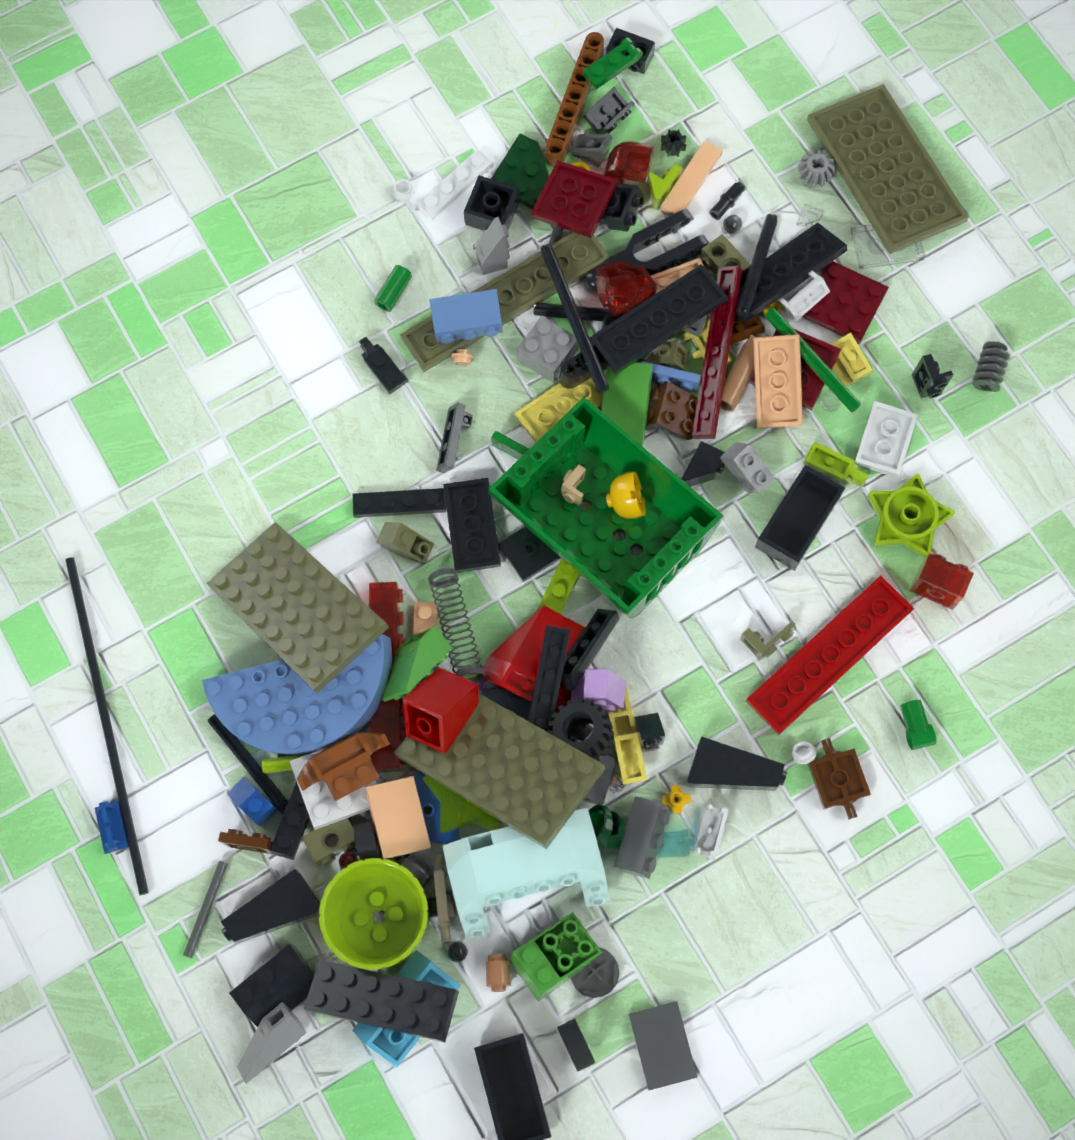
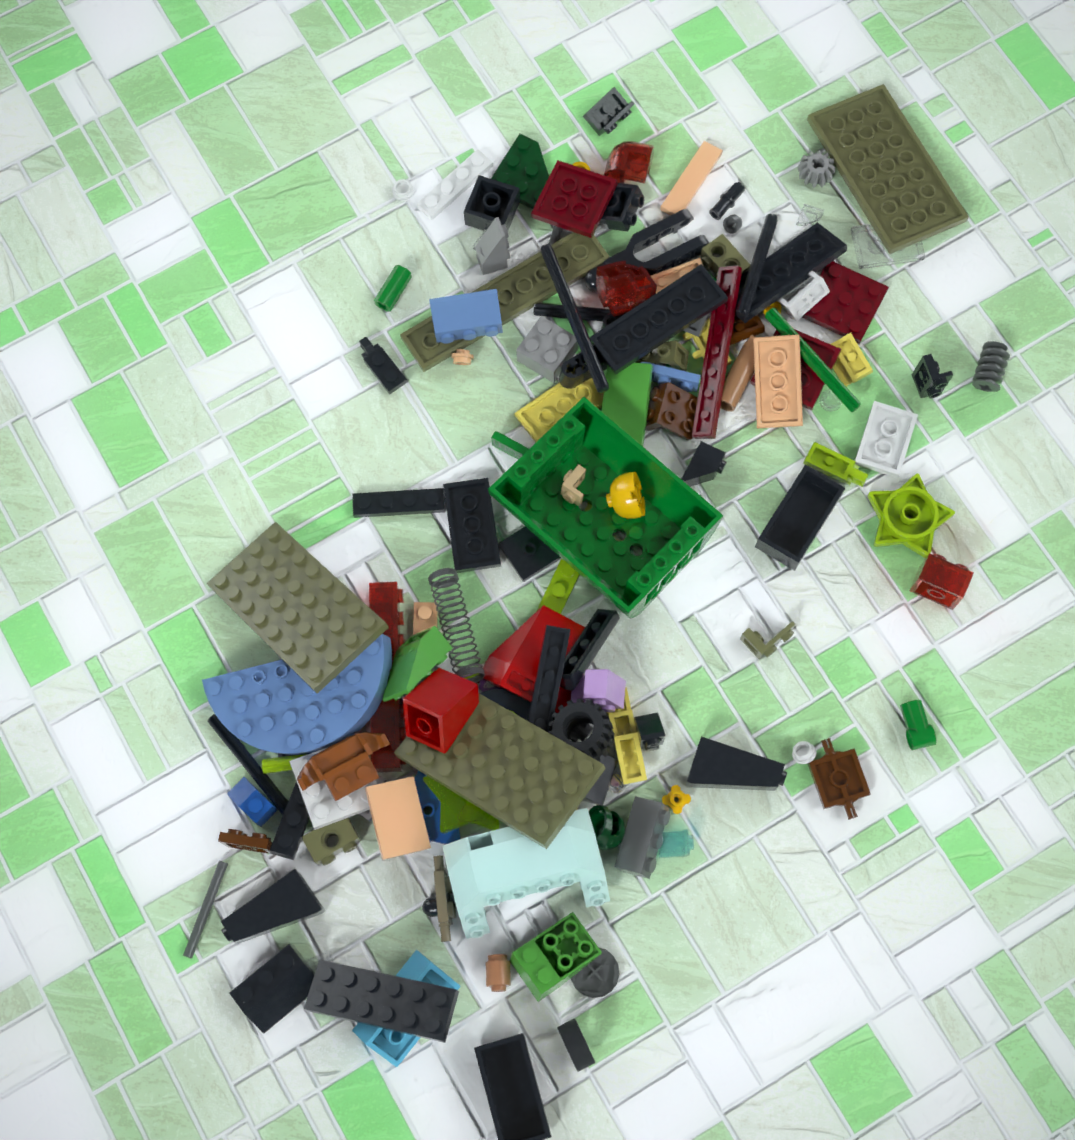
black piece [65,557,149,896] -> none
blue hinge [94,801,128,854] -> none
light grey slope [237,1002,307,1084] -> none
lime piece [319,858,428,970] -> none
clear red piece [339,852,360,871] -> none
black tyre [354,820,388,861] -> none
olive slope [376,522,434,564] -> none
dark grey brick [397,854,433,888] -> none
hinge [436,403,473,473] -> none
black hinge [448,942,468,962] -> none
dark orange beam [546,32,604,166] -> none
dark grey slope [570,134,613,168] -> none
green plate [583,38,643,90] -> none
black brick [606,27,655,74] -> none
dark grey tile [629,1001,698,1091] -> none
lime slope [648,163,682,211] -> none
black gear [661,129,686,157] -> none
white hinge [690,804,729,860] -> none
light grey brick [720,442,775,494] -> none
red plate [746,575,915,735] -> none

